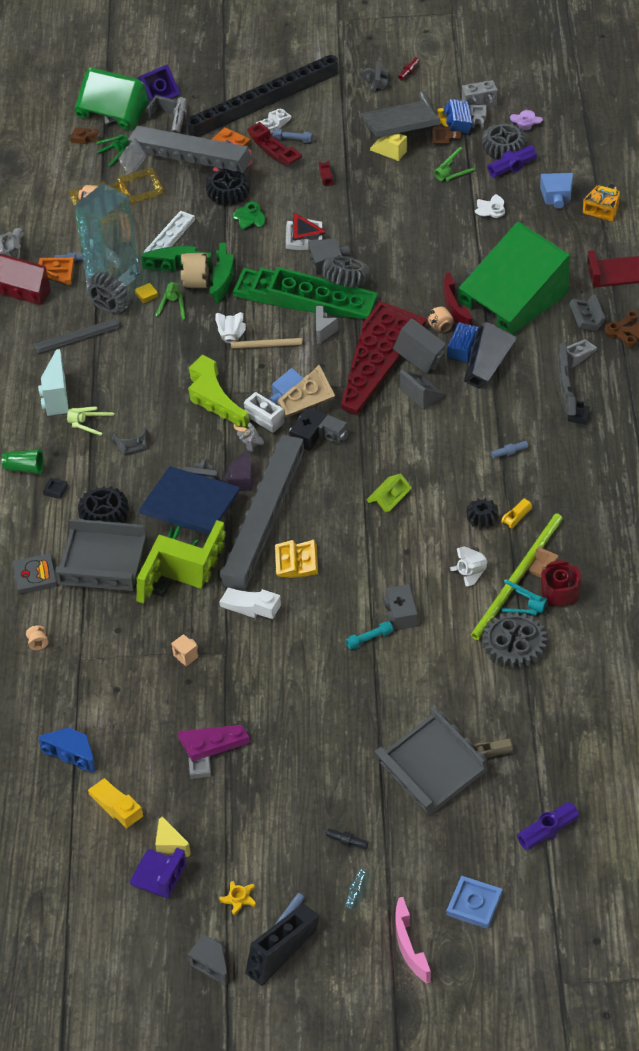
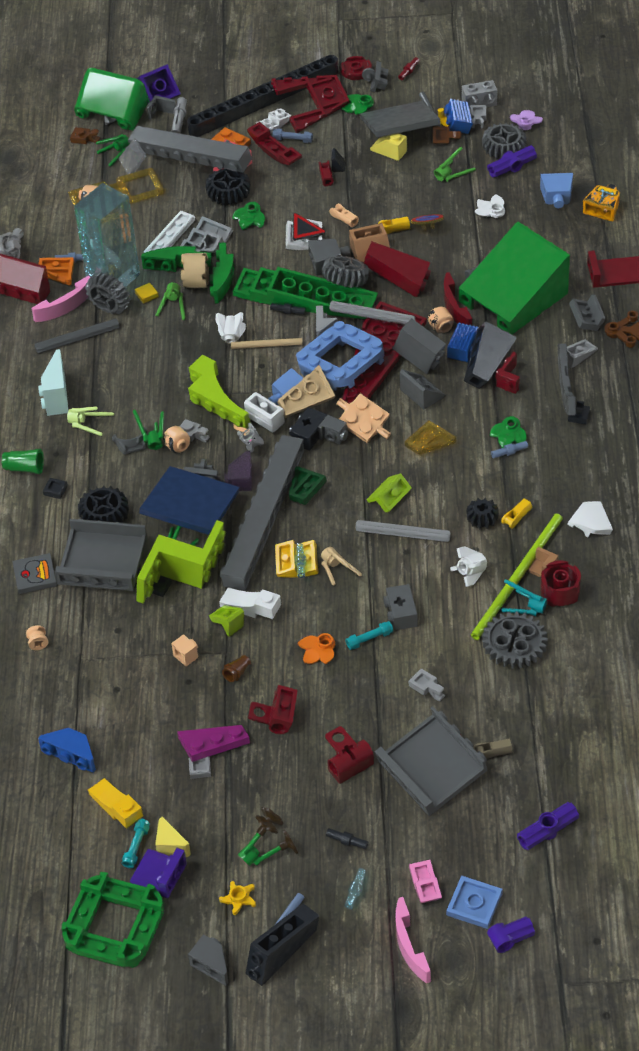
none -> bright pink slope [32,276,90,322]
none -> green plate [62,872,164,968]
none -> teal bar [122,819,150,868]
none -> green plant [133,410,164,450]
none -> light nougat head [163,426,190,453]
none -> light grey plate [179,419,210,442]
none -> light grey slope [181,216,233,253]
none -> lime slope [209,605,244,636]
none -> reddish brown cone [222,655,251,682]
none -> plant [238,807,298,866]
none -> dark red piece [248,685,298,734]
none -> black bar [270,303,306,315]
none -> dark red wing [271,75,349,133]
none -> dark green wing [289,466,327,505]
none -> clear light blue bar [295,543,306,578]
none -> medium blue plate [296,321,384,391]
none -> orange plate [298,633,335,664]
none -> tan plant [321,547,362,586]
none -> dark red piece [325,726,374,784]
none -> light nougat bar [329,203,359,228]
none -> light grey axle [329,301,415,325]
none -> black slope [331,148,345,172]
none -> light nougat plate [336,394,391,443]
none -> dark red tile [340,56,372,80]
none -> green plate [342,94,374,115]
none -> medium nougat slope [349,223,390,262]
none -> light grey axle [356,520,450,542]
none -> dark red slope [363,241,431,297]
none -> yellow bar [378,217,410,234]
none -> clear yellow wing [405,420,456,455]
none -> light grey plate [408,669,445,701]
none -> bright pink slope [409,860,442,903]
none -> piece [411,214,444,230]
none -> dark purple piece [487,917,535,953]
none -> green plate [490,416,526,448]
none -> dark red bracket [495,352,520,394]
none -> white slope [568,501,613,538]

